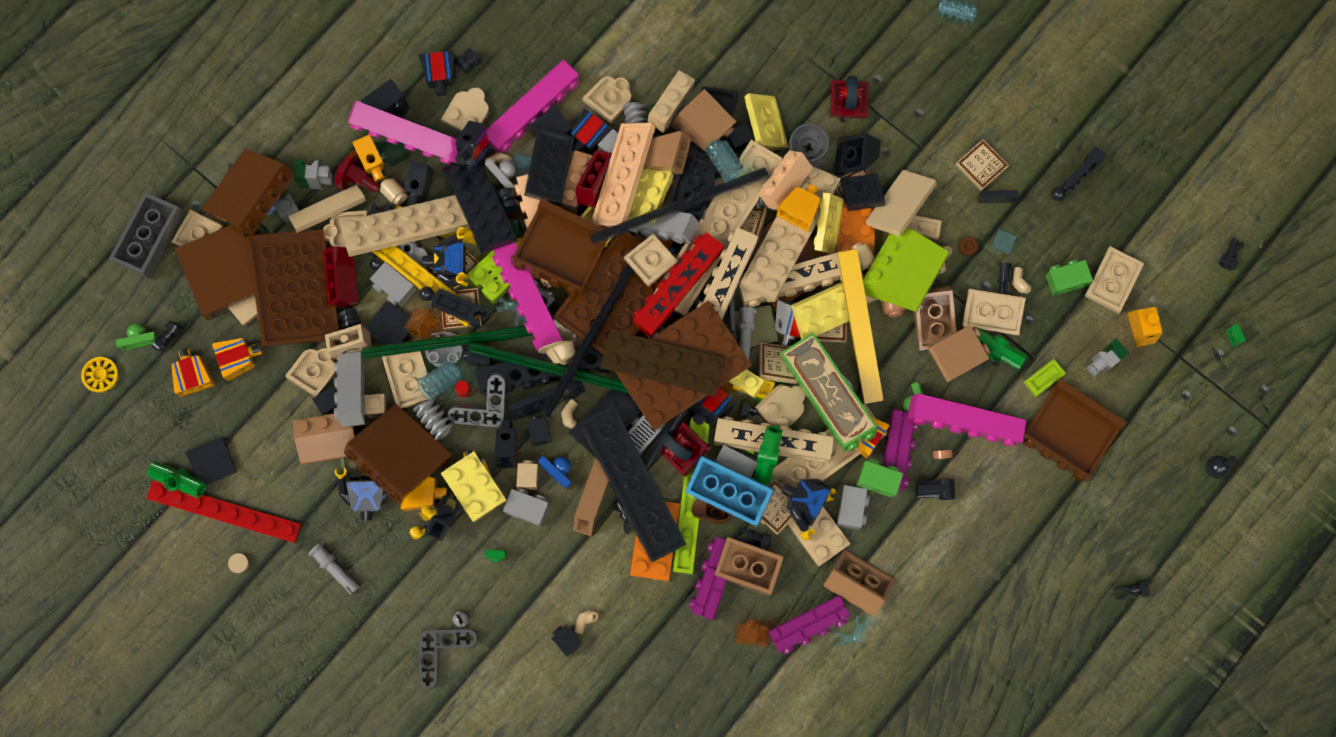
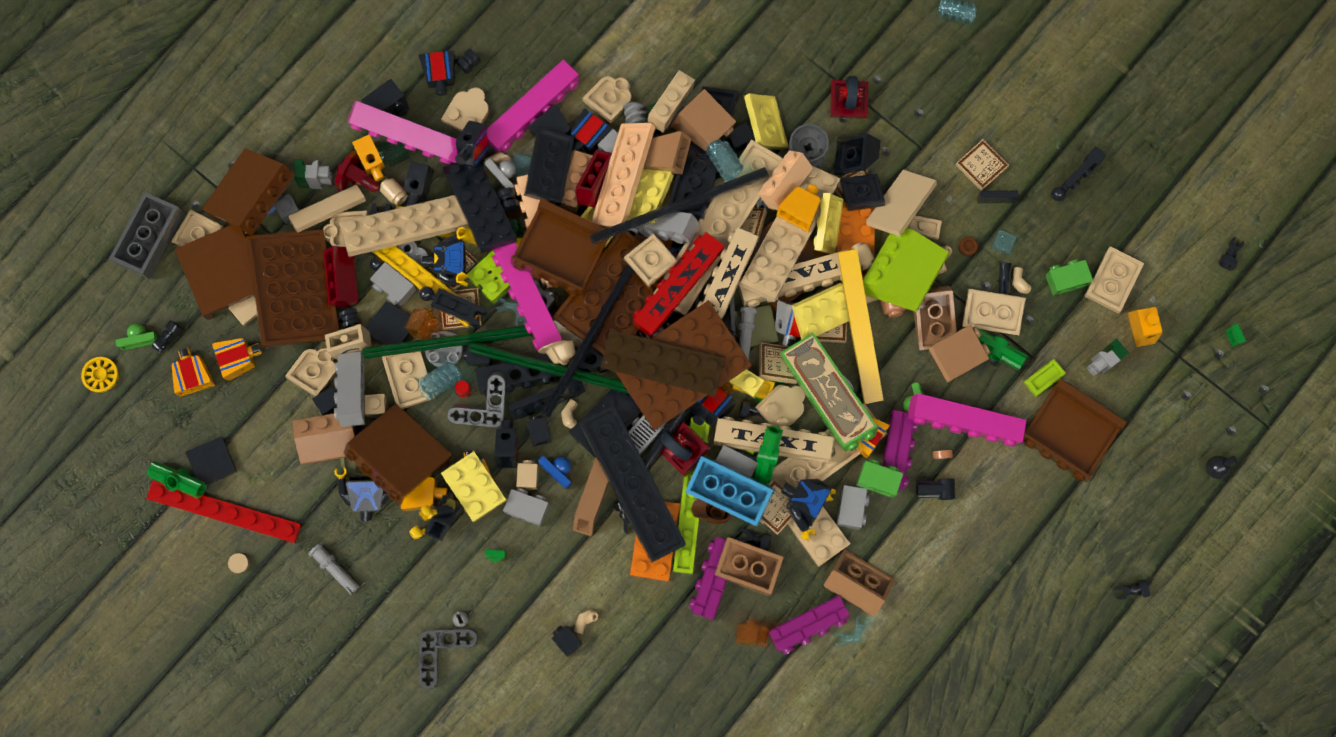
light grey piece [413,399,454,441] -> none

